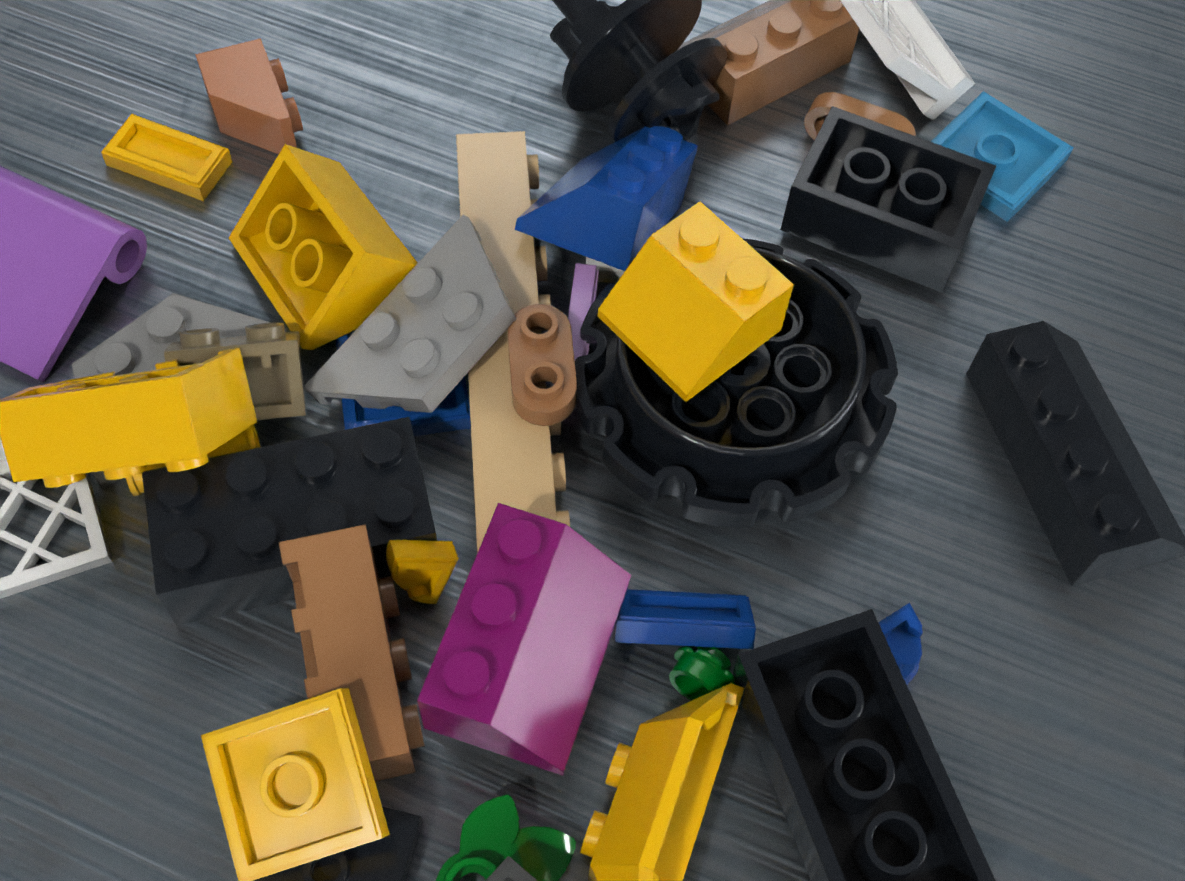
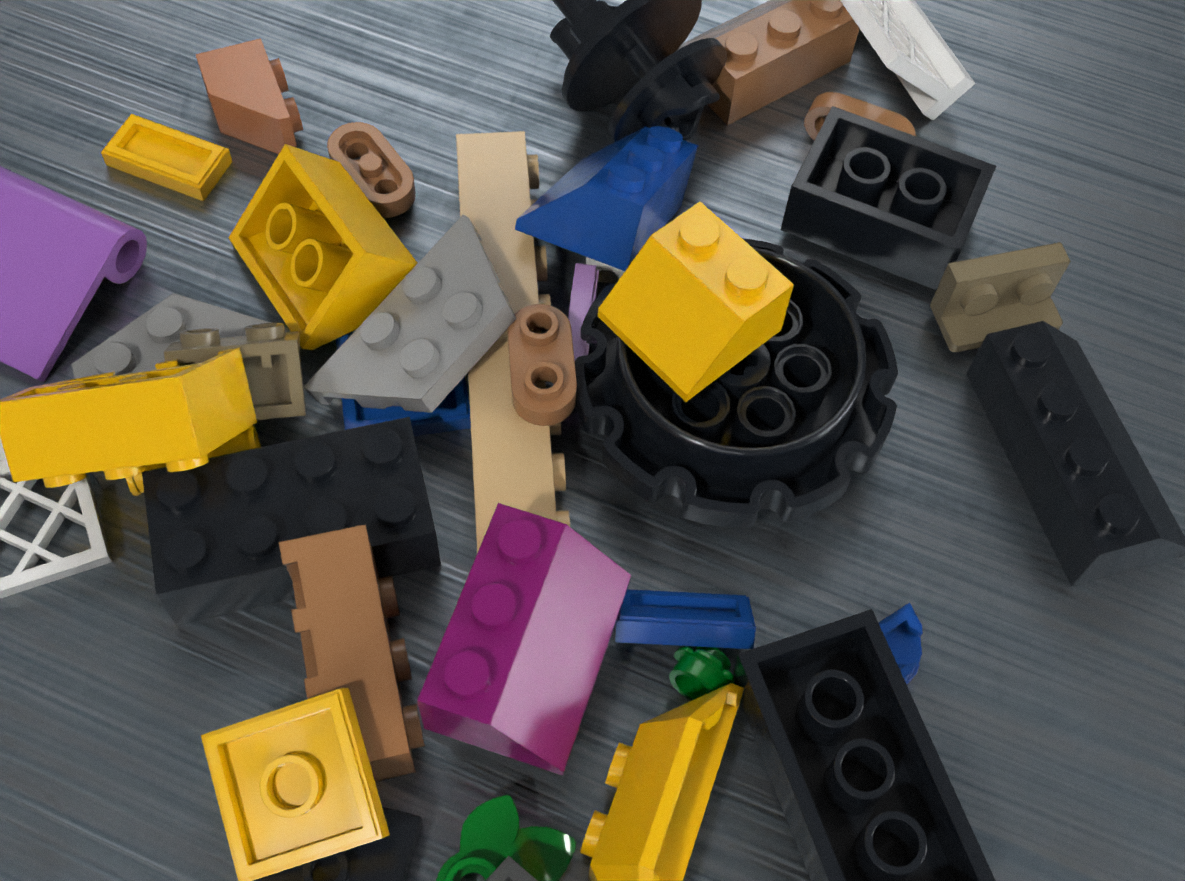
yellow tile [386,540,459,604] -> none
dark azure tile [931,91,1074,222] -> none
none -> medium nougat plate [327,122,416,218]
none -> dark tan bracket [930,242,1071,352]

